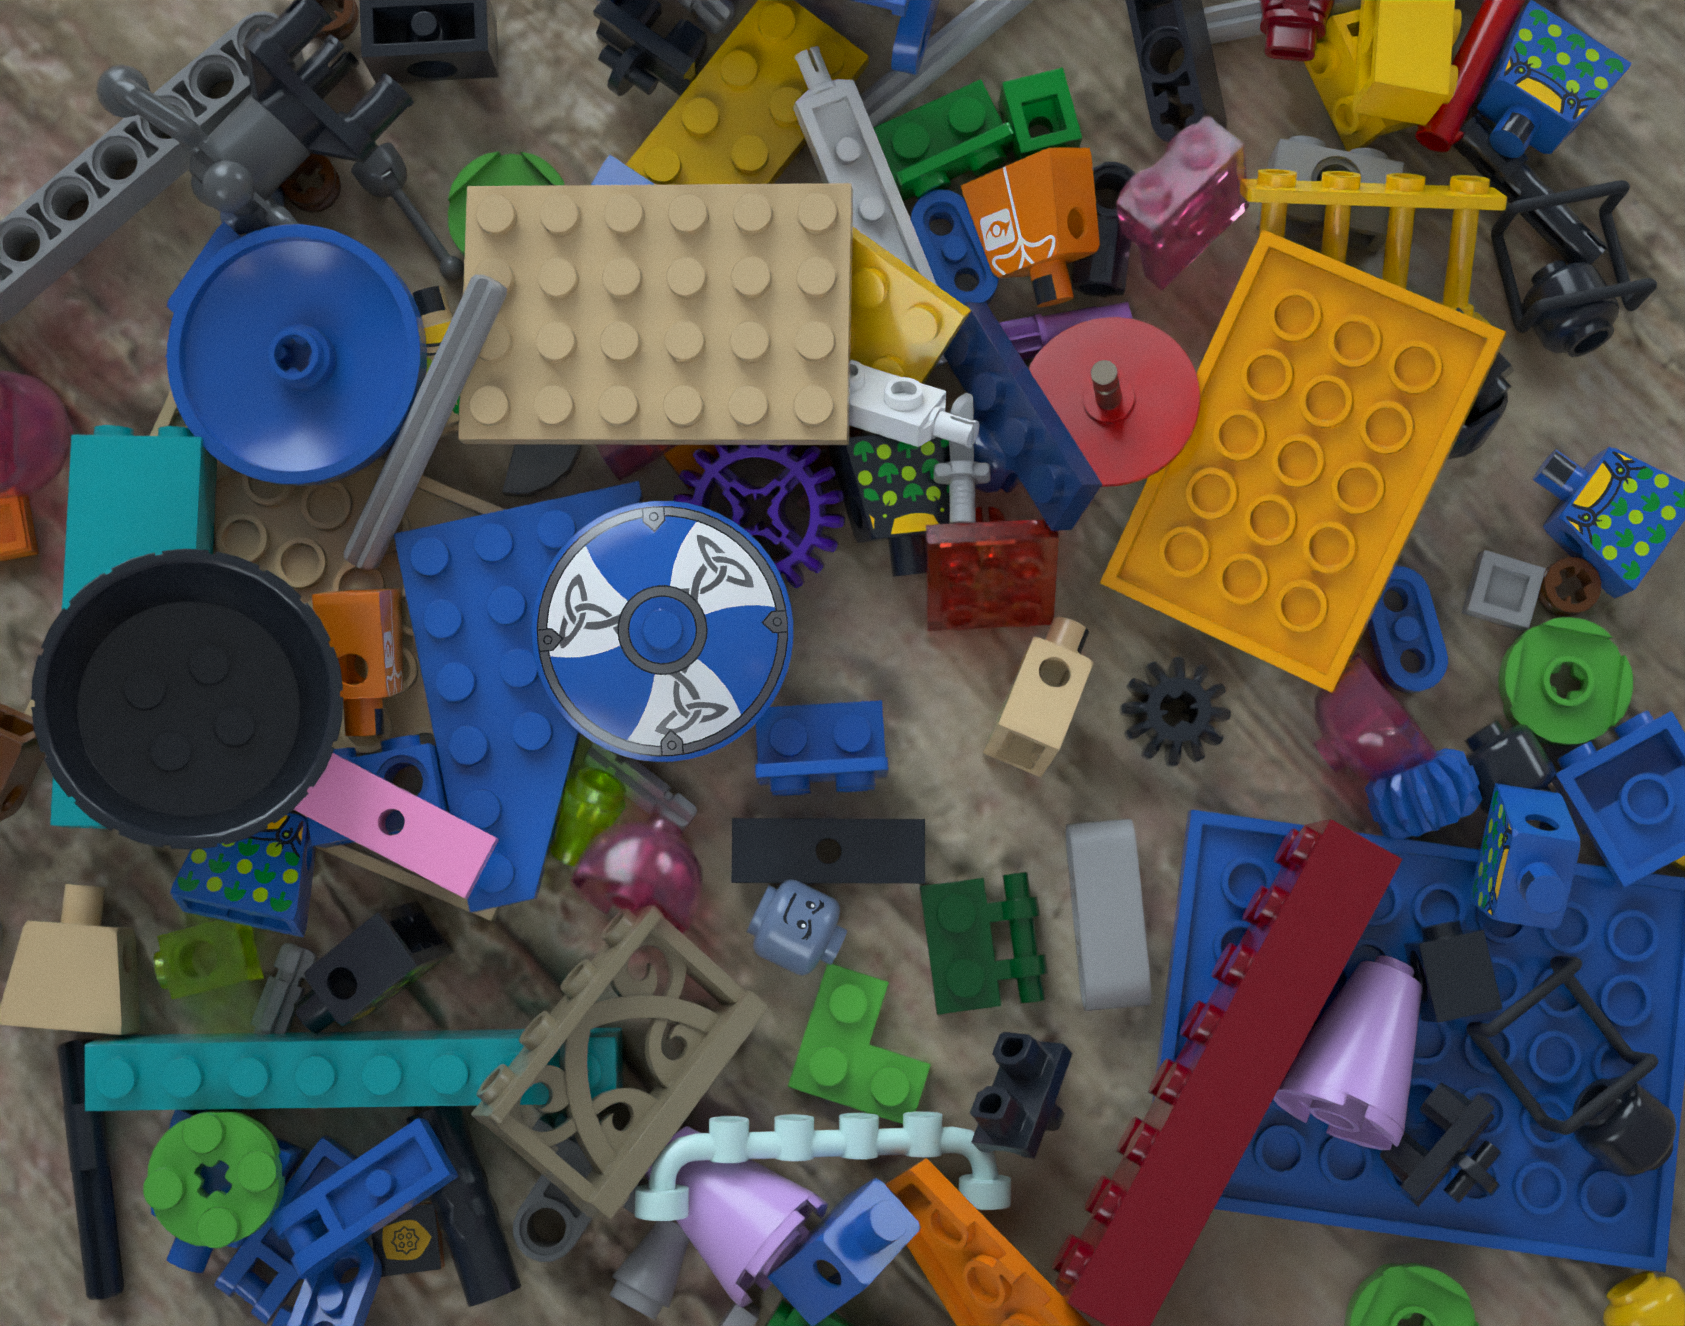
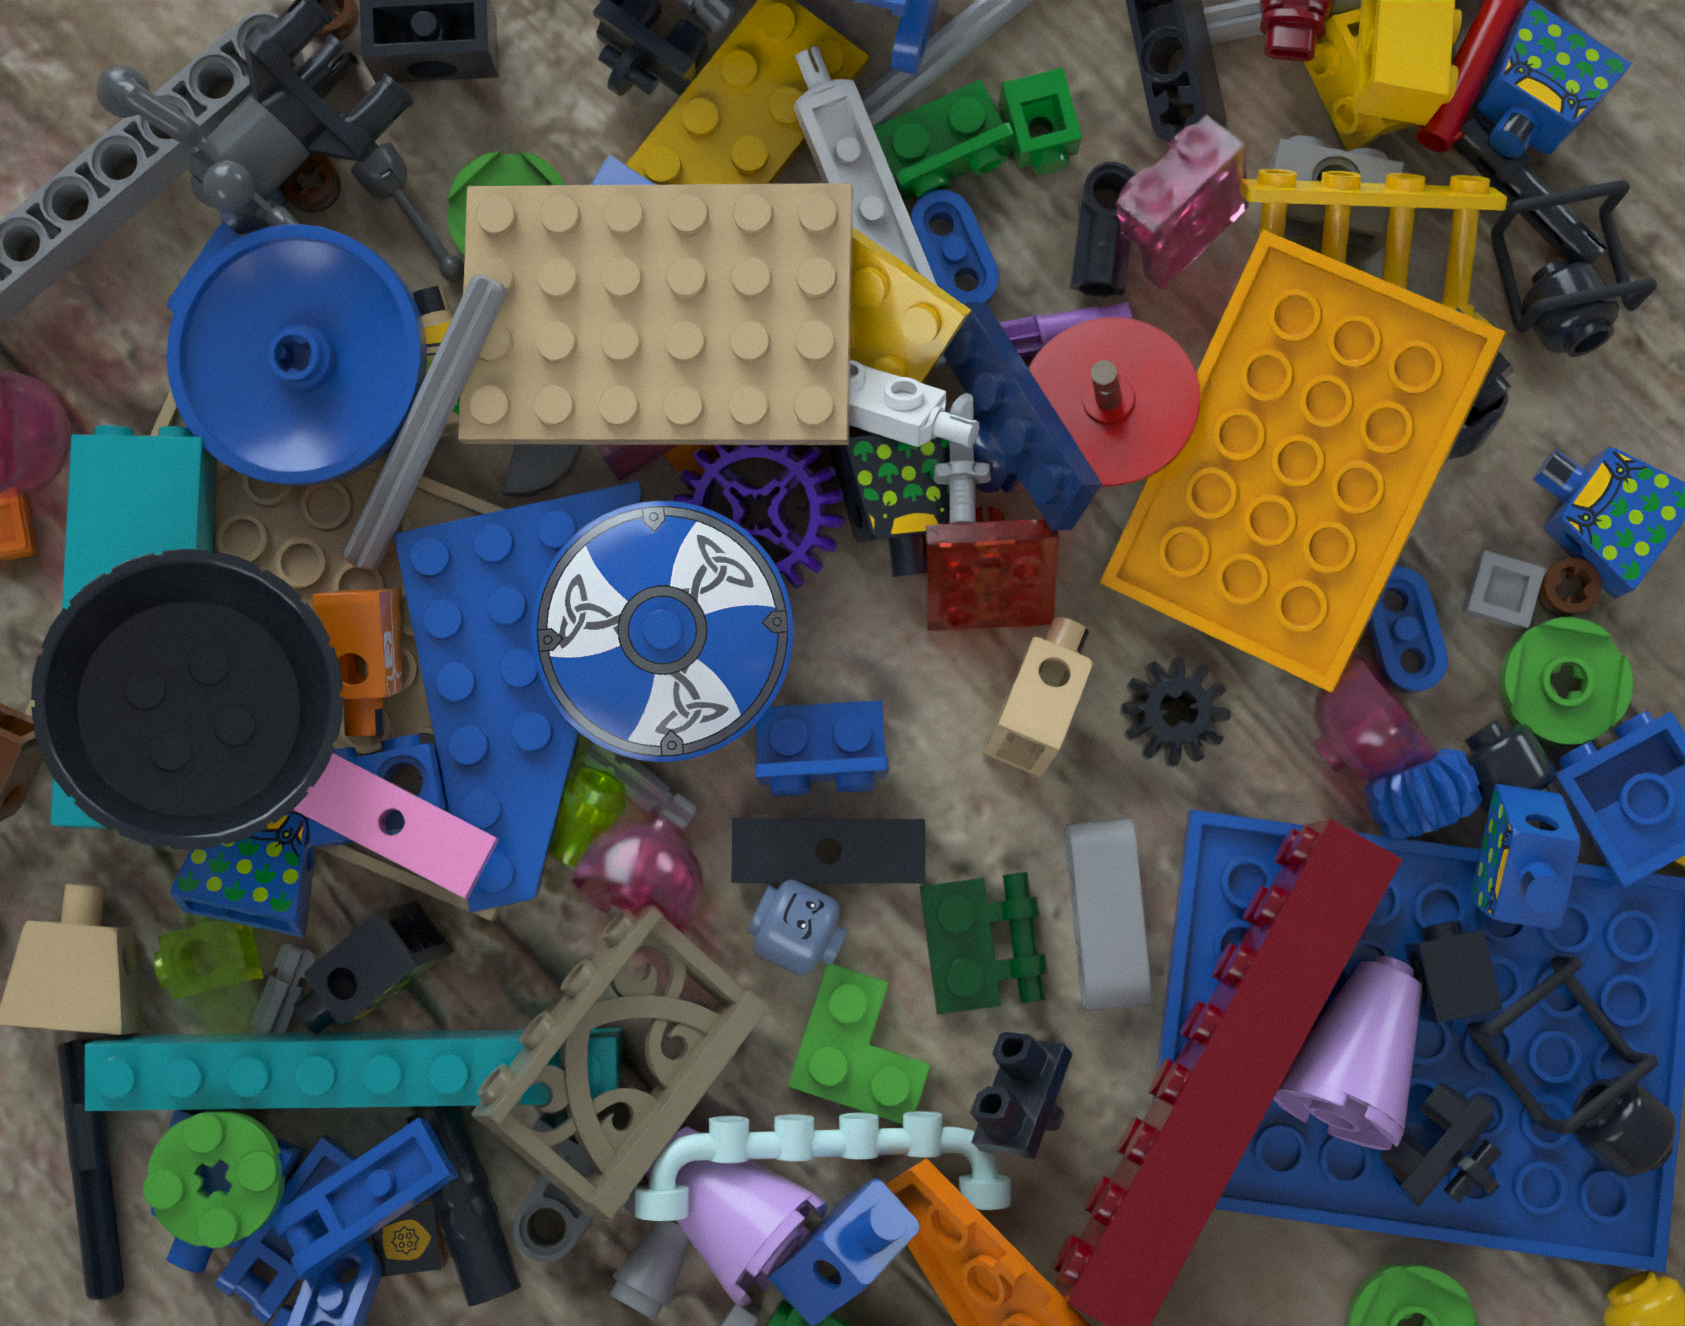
orange torso [961,148,1100,307] -> none

